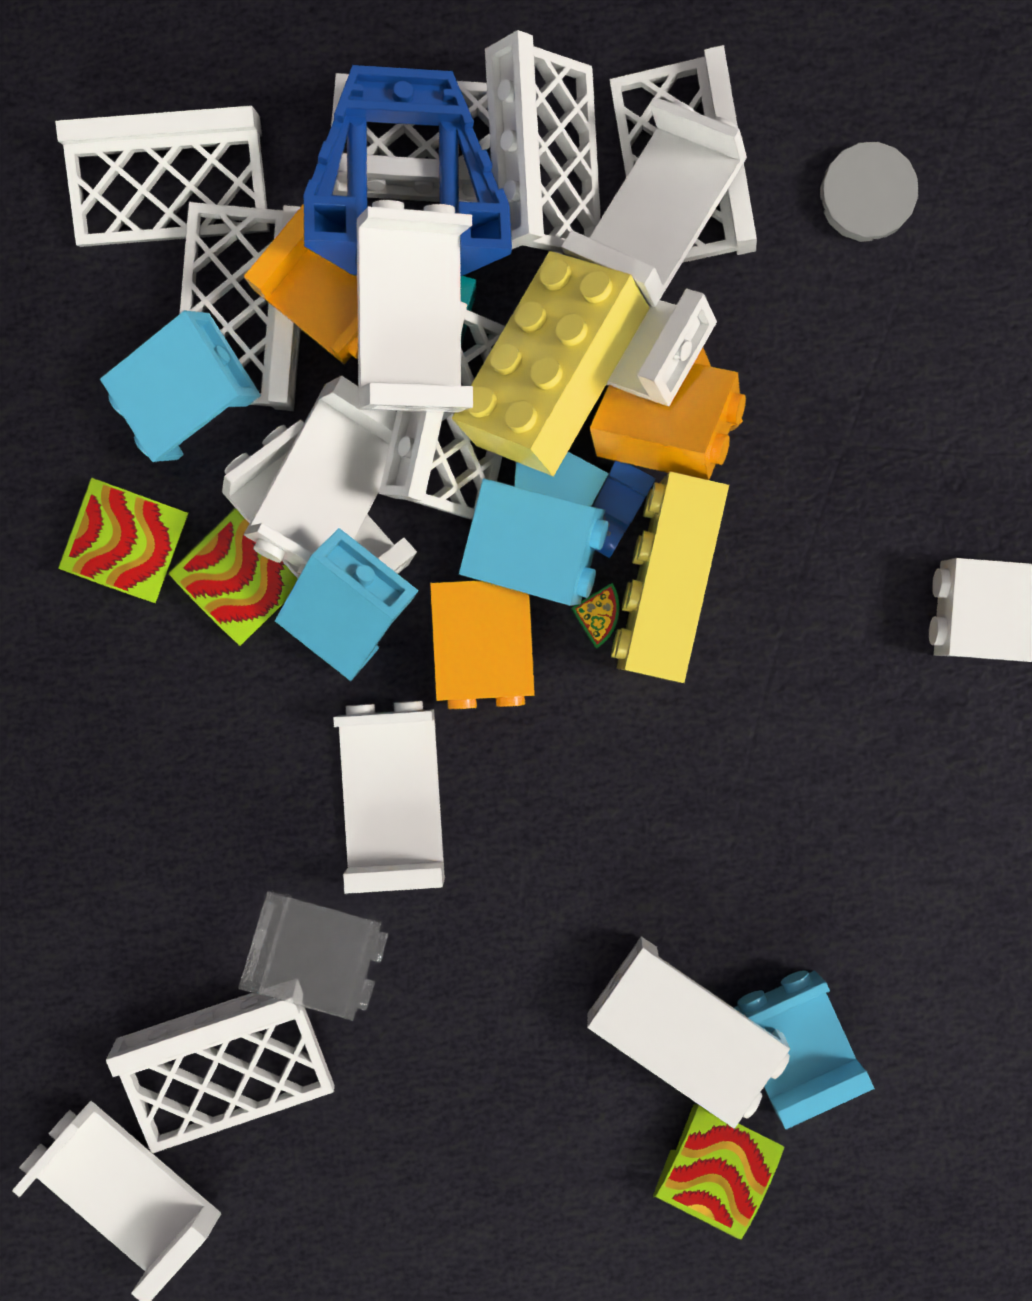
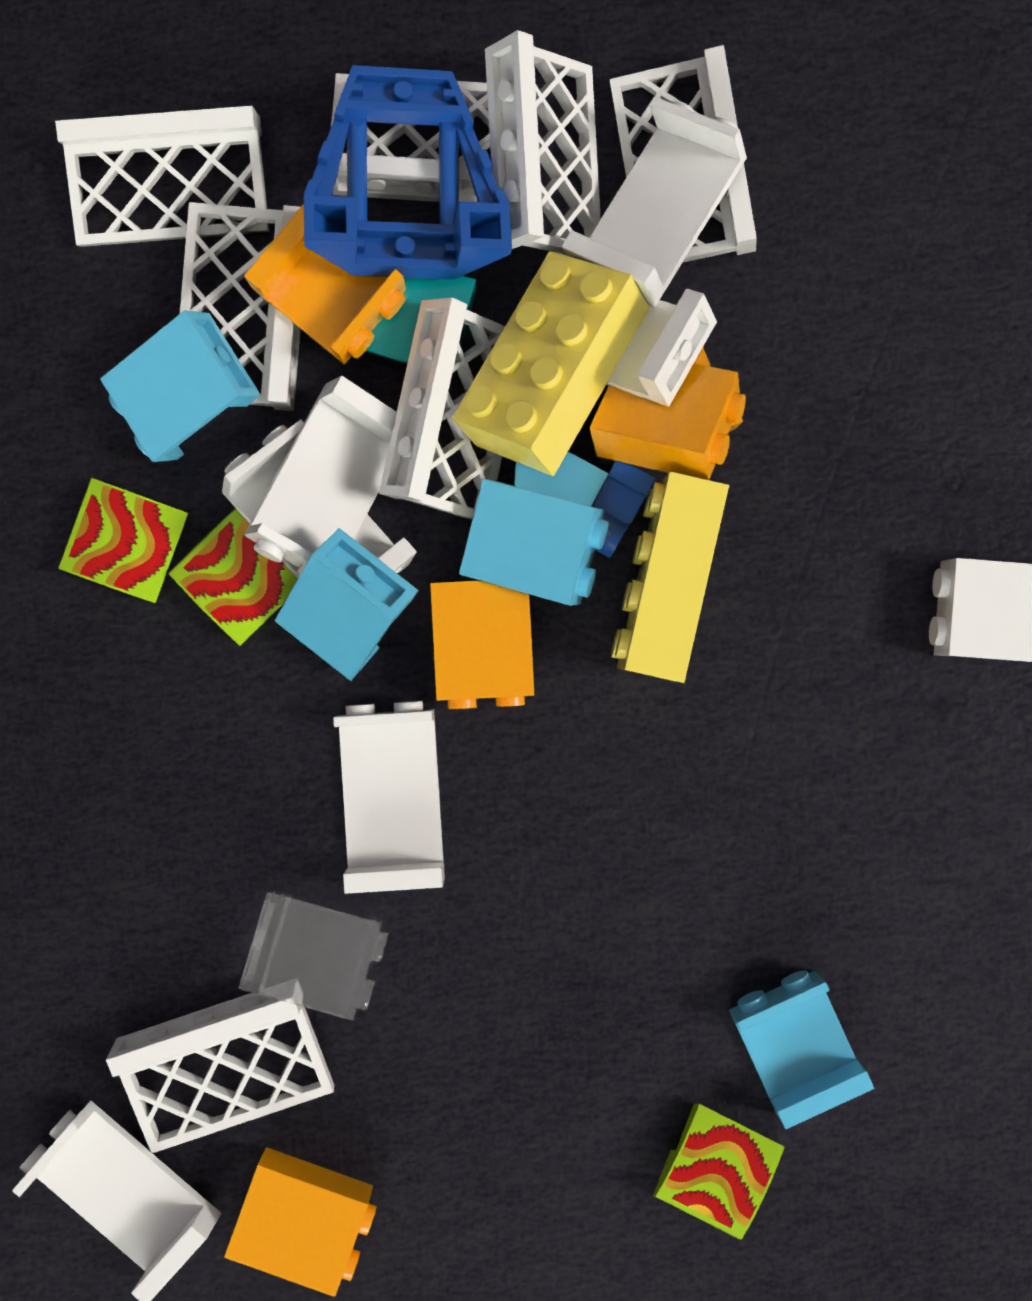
white panel [357,200,473,413] -> none
tile [571,583,619,649] -> none
white panel [587,936,790,1128] -> none
light grey tile [820,142,918,242] -> none
none -> light orange brick [224,1147,377,1297]

